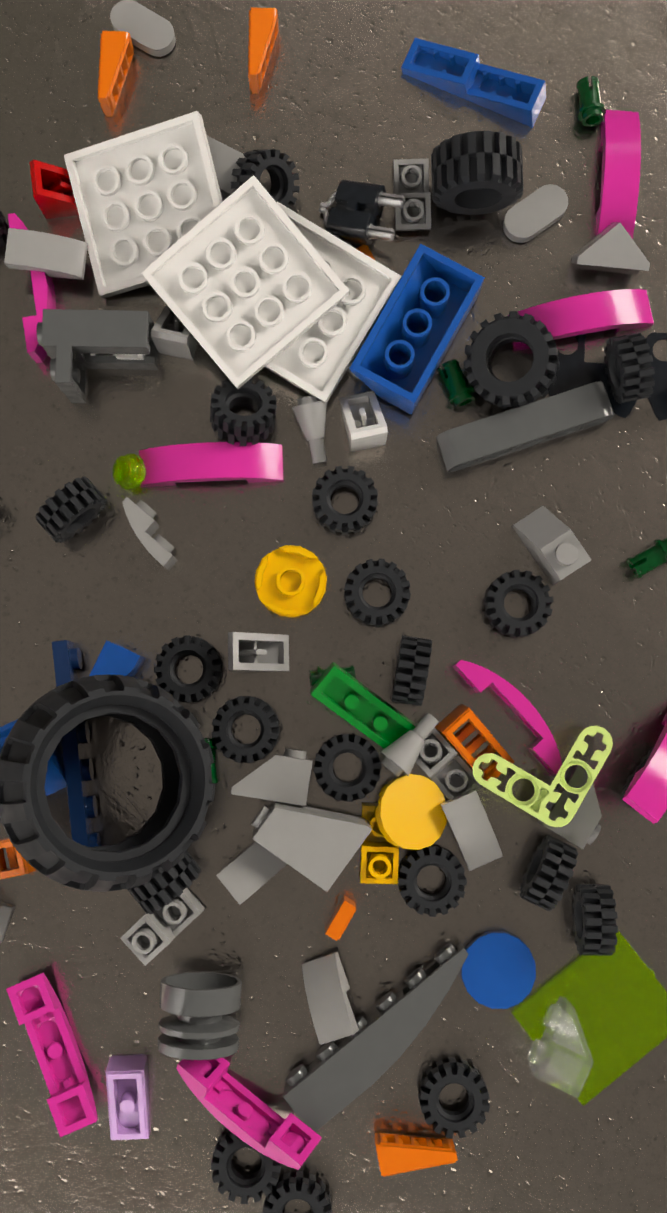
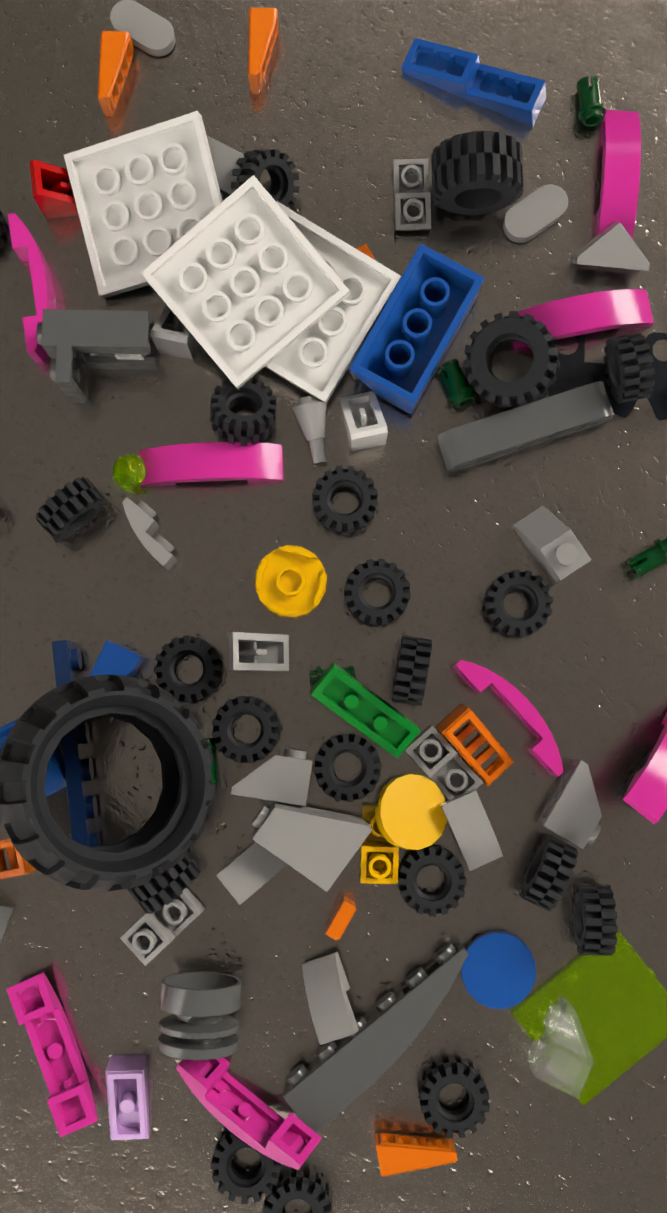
light grey slope [4,228,88,280] -> none
black piece [319,180,405,246] -> none
light grey cone [380,712,439,777] -> none
yellowish green beam [472,726,613,827] -> none

